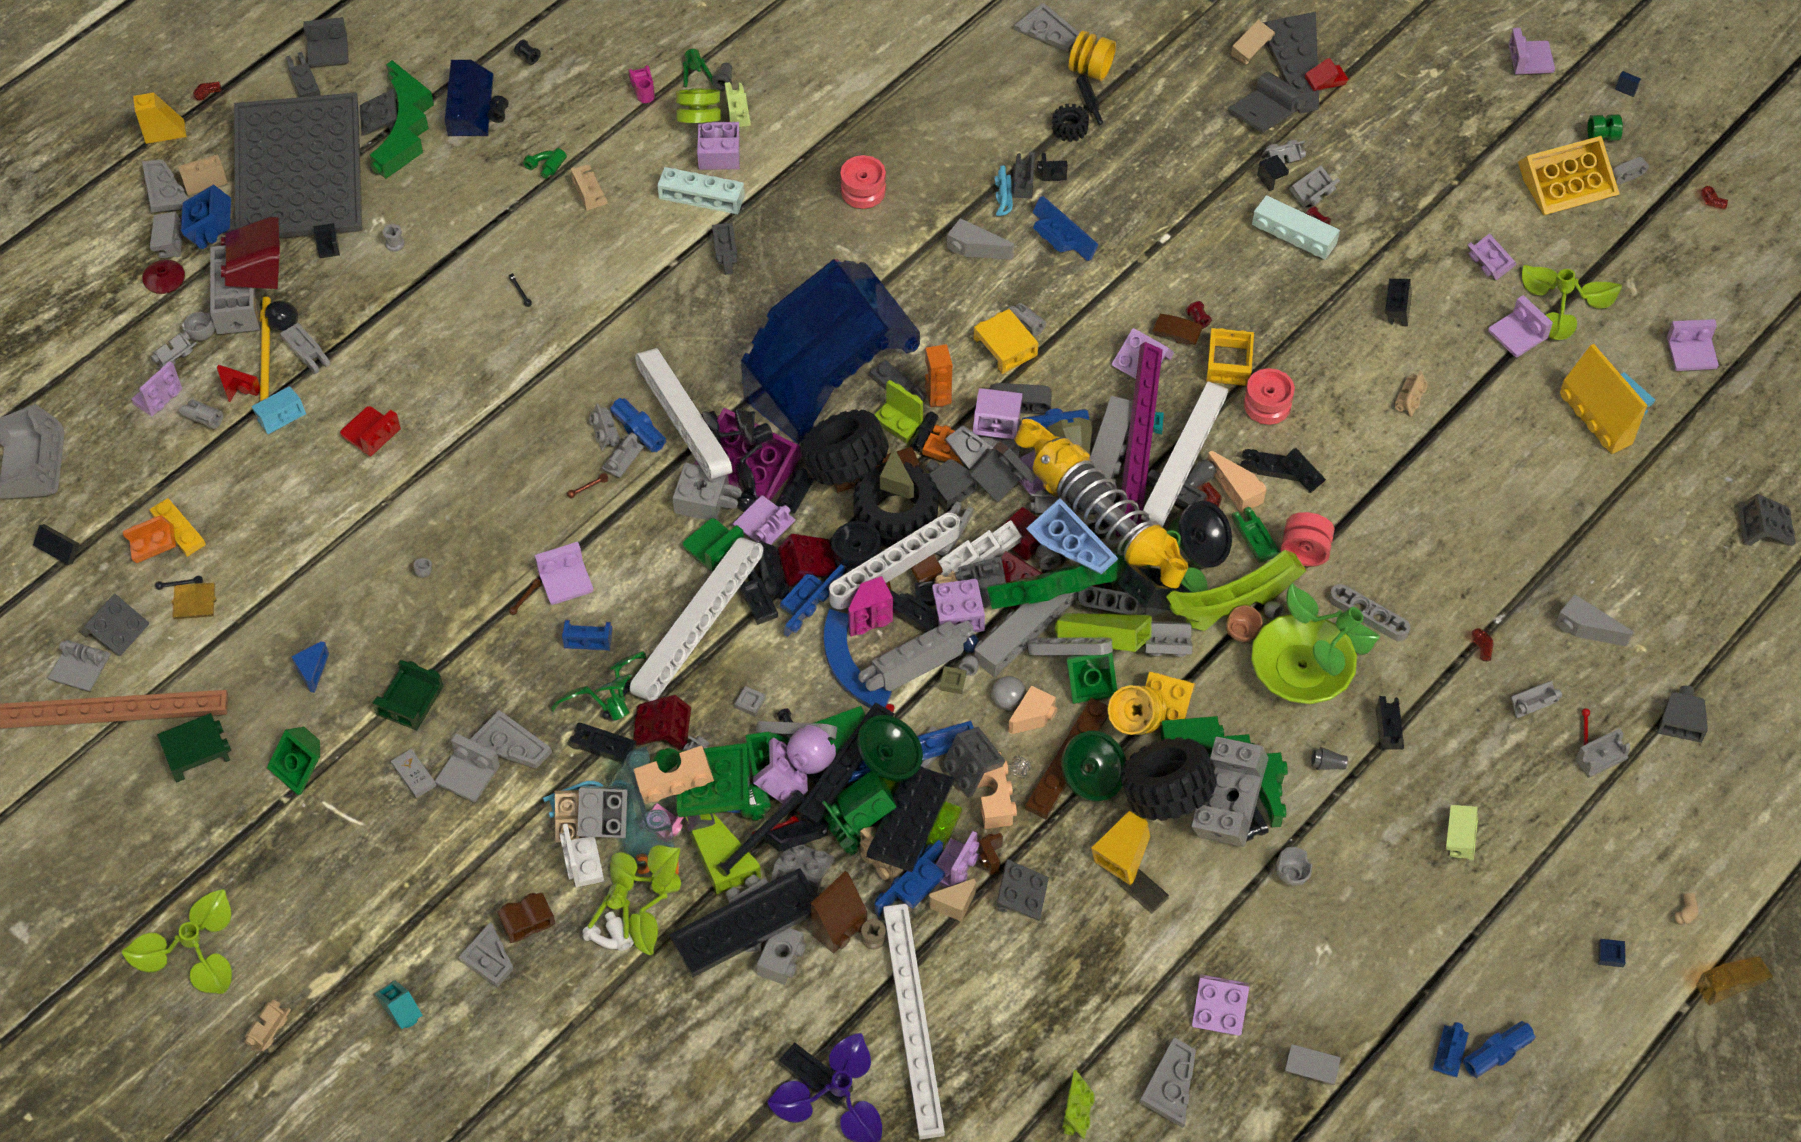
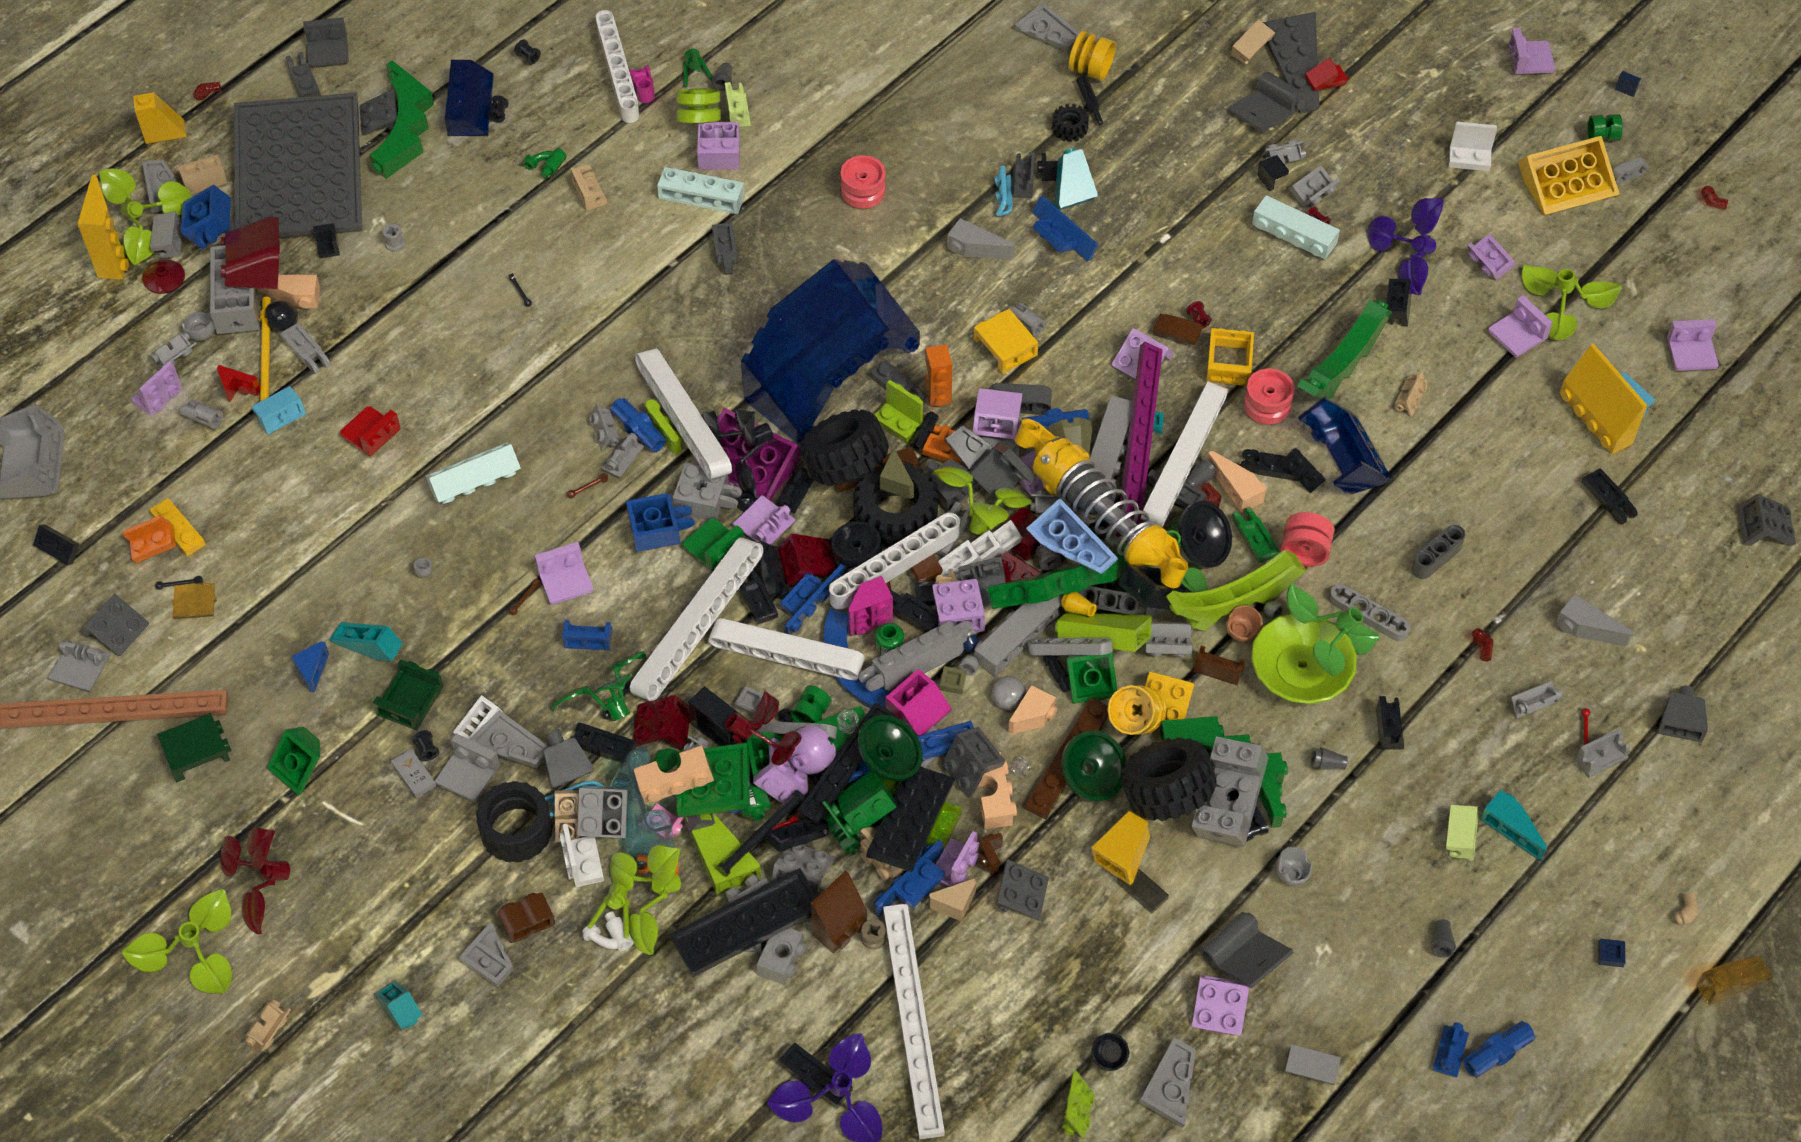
none -> yellow slope [77,175,129,279]
none -> lime plant [98,169,192,265]
none -> dark red plant [220,827,290,934]
none -> light nougat slope [256,275,320,309]
none -> teal slope [329,622,403,661]
none -> black bush [411,730,440,762]
none -> light aqua brick [425,442,521,504]
none -> white slope [453,695,503,739]
none -> black tyre [476,781,552,862]
none -> dark grey torso [542,729,595,789]
none -> white beam [596,10,639,123]
none -> blue hinge [626,493,695,552]
none -> lime hinge [645,399,683,455]
none -> black window [688,686,746,746]
none -> white beam [708,618,865,680]
none -> dark red plant [725,691,802,768]
none -> green wheel [790,685,832,723]
none -> clear bush [838,710,859,734]
none -> green head [875,623,904,655]
none -> dark pink slope [886,669,951,736]
none -> lime plant [932,467,1032,535]
none -> black axle [1043,655,1070,692]
none -> slope [1054,148,1098,210]
none -> yellow cone [1061,592,1096,617]
none -> black hair [1091,1033,1130,1071]
none -> reddish brown hinge [1193,645,1245,686]
none -> dark grey door [1199,912,1294,989]
none -> green arch [1297,299,1393,400]
none -> clear blue windscreen [1298,397,1391,494]
none -> dark purple plant [1367,198,1444,295]
none -> dark grey beam [1412,525,1466,579]
none -> dark grey cone [1431,919,1456,957]
none -> white bracket [1449,122,1497,171]
none -> teal slope [1480,790,1547,861]
none -> black hinge [1581,468,1638,525]

